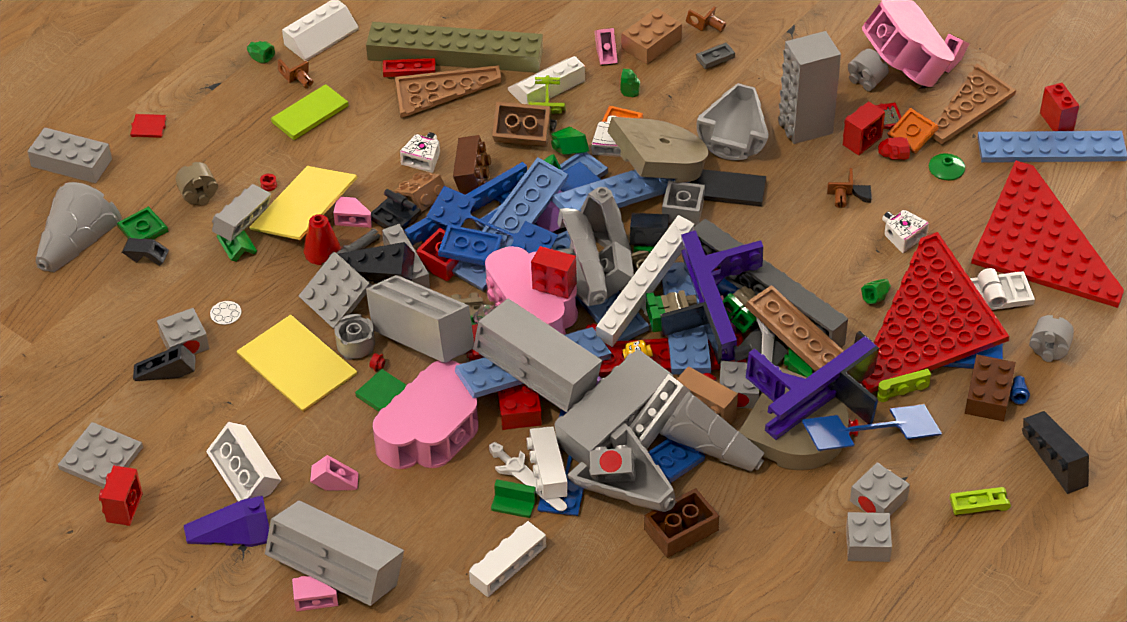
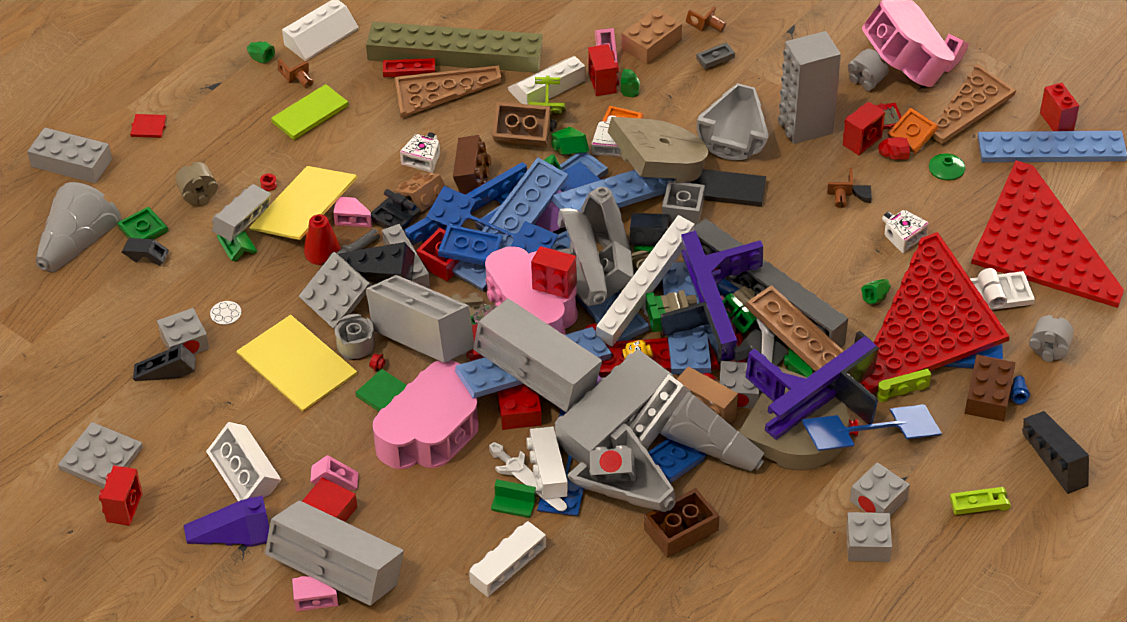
none -> red piece [302,477,357,522]
none -> red brick [588,44,619,96]

